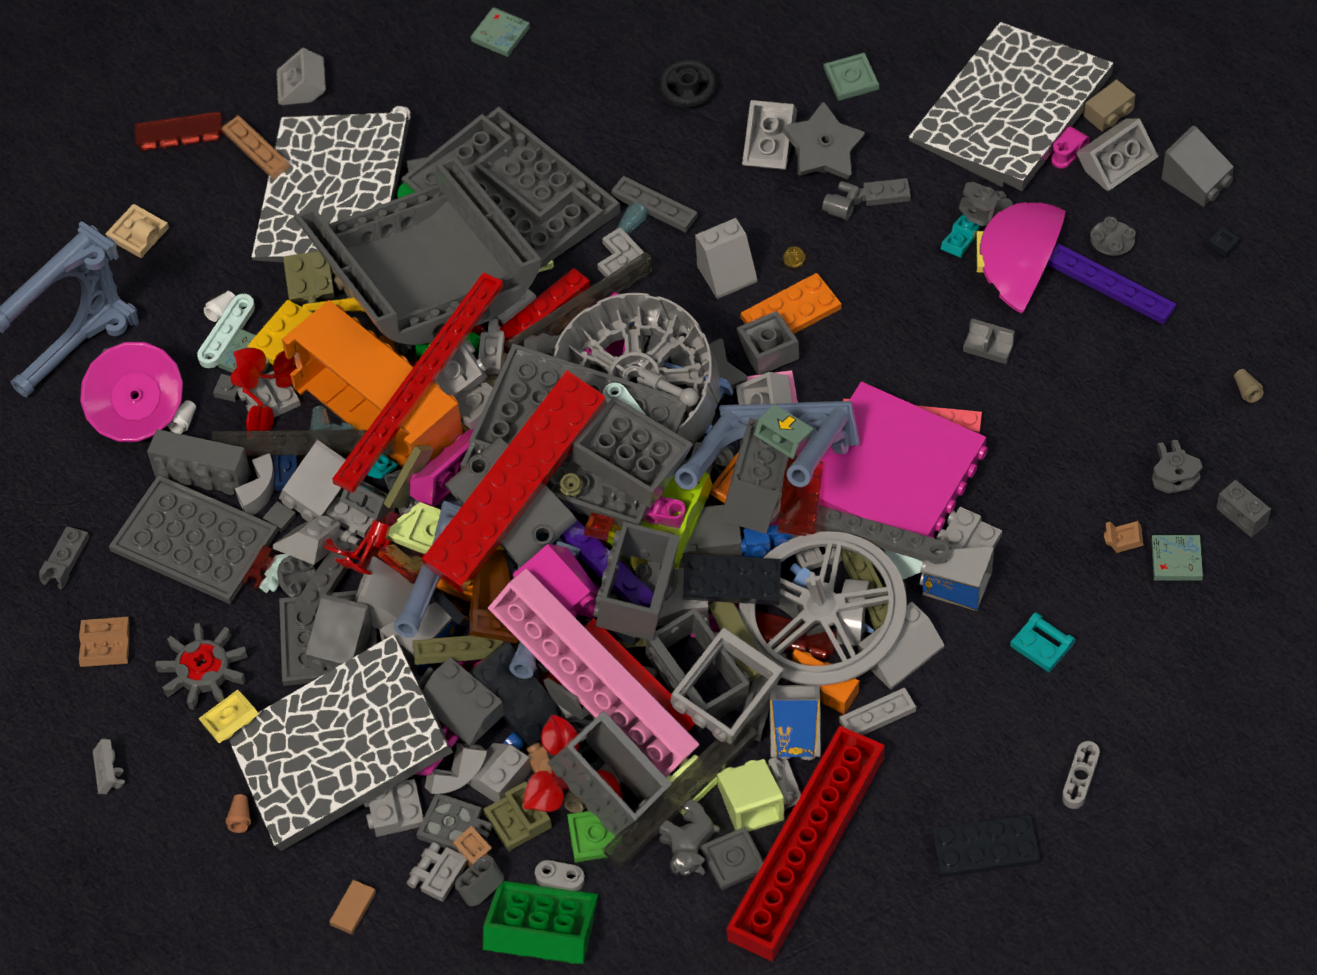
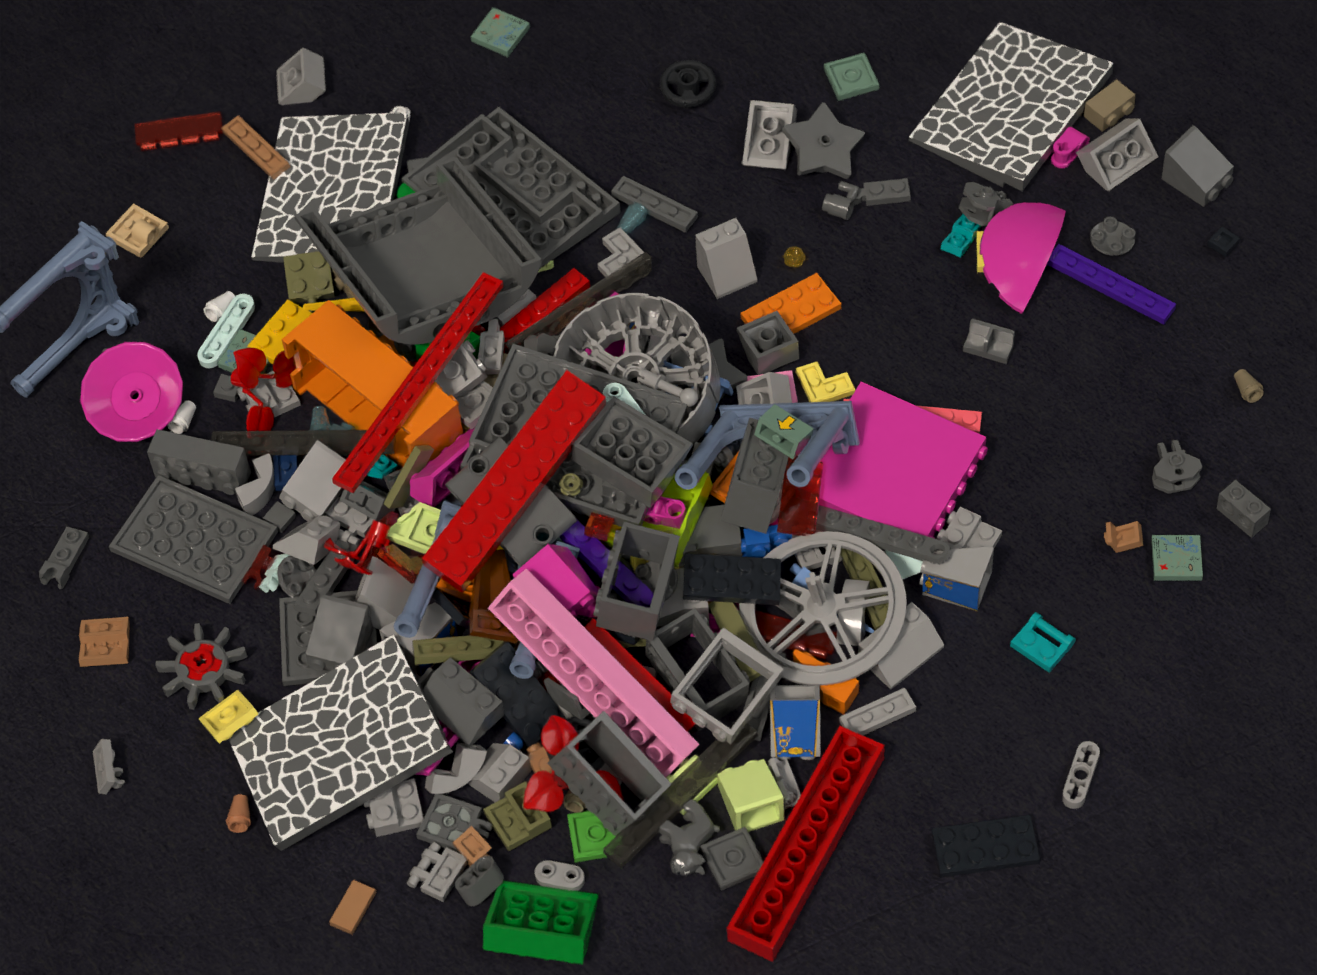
none -> light yellow tile [796,361,855,402]

